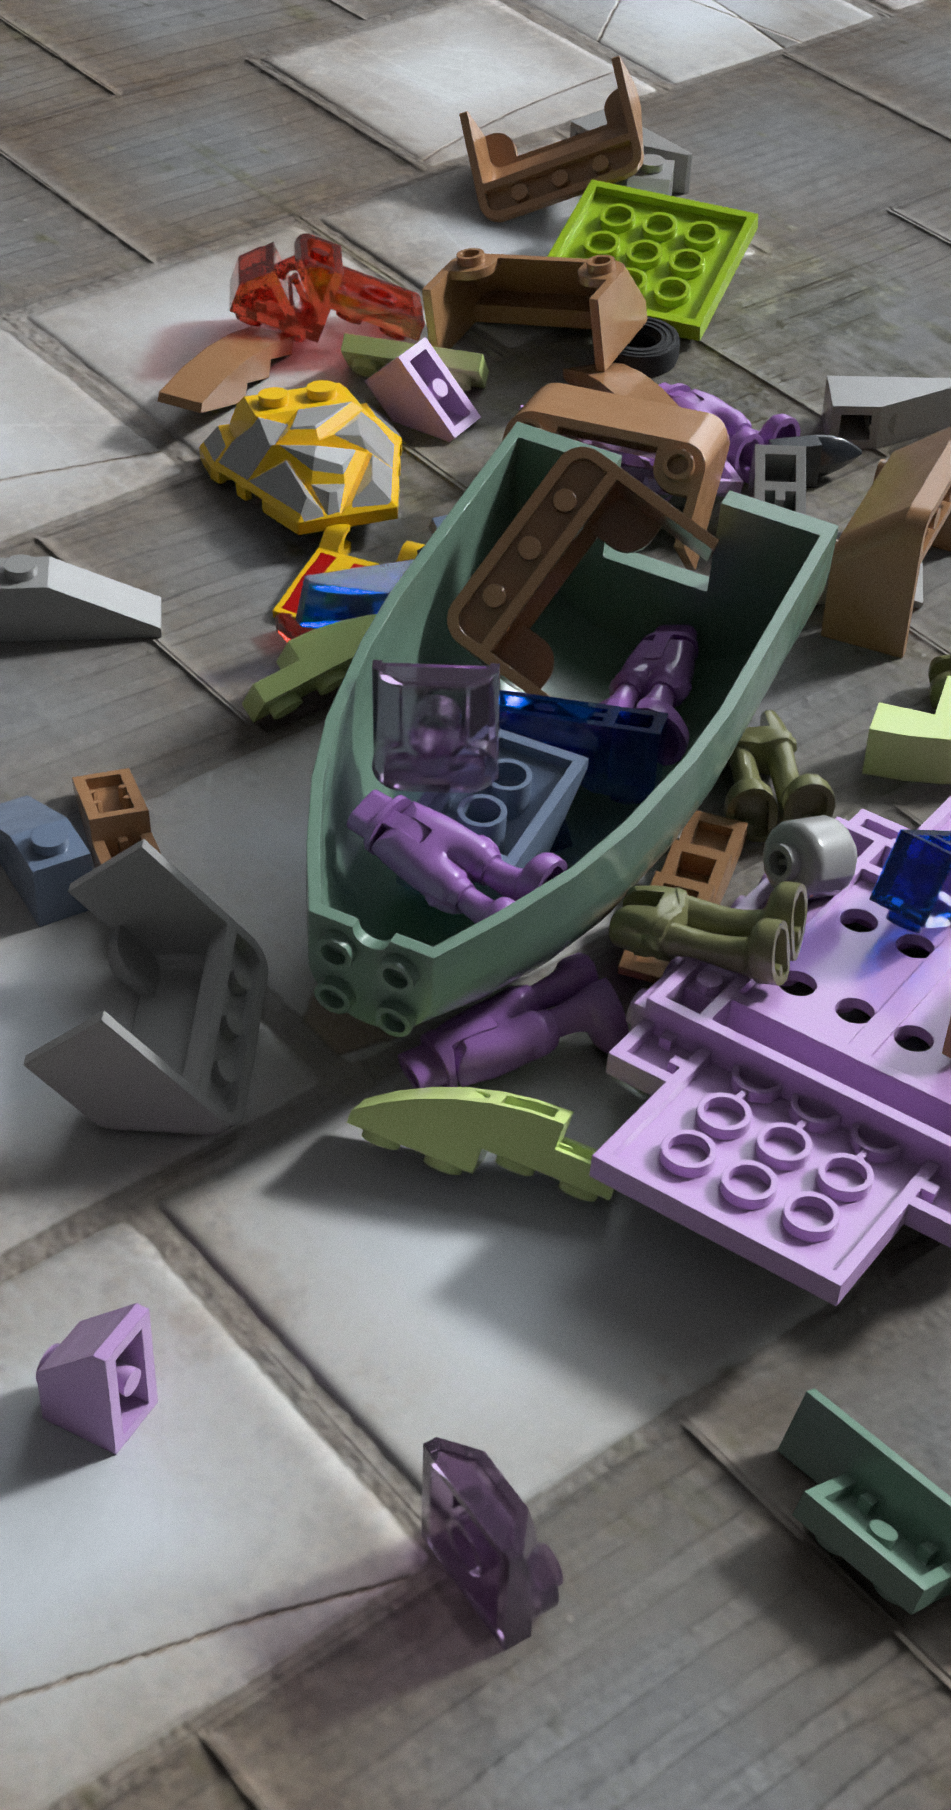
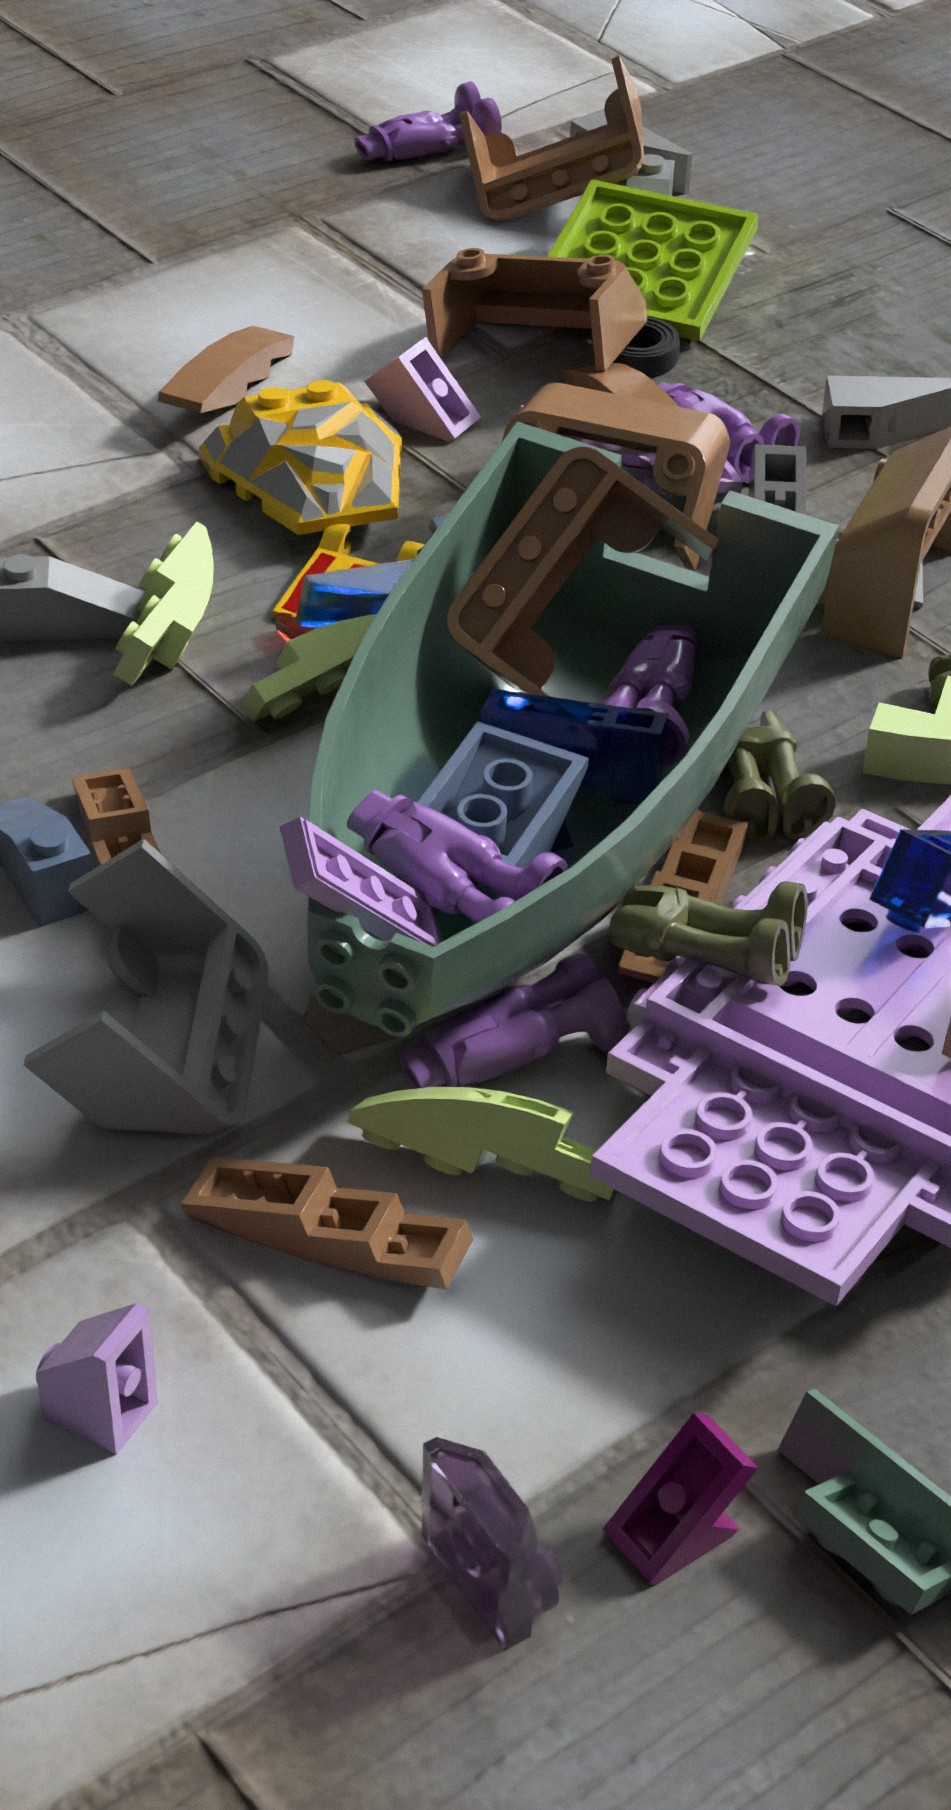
clear red piece [229,233,425,343] -> none
yellowish green plate [341,333,489,391] -> none
clear purple slope [372,660,500,793] -> none
light grey head [763,815,858,900] -> none
black plate [768,435,862,489] -> none
none -> yellowish green slope [113,522,214,686]
none -> medium nougat slope [181,1156,473,1290]
none -> lavender tile [279,817,443,947]
none -> medium lavender piece [354,81,502,161]
none -> magenta slope [602,1413,758,1584]

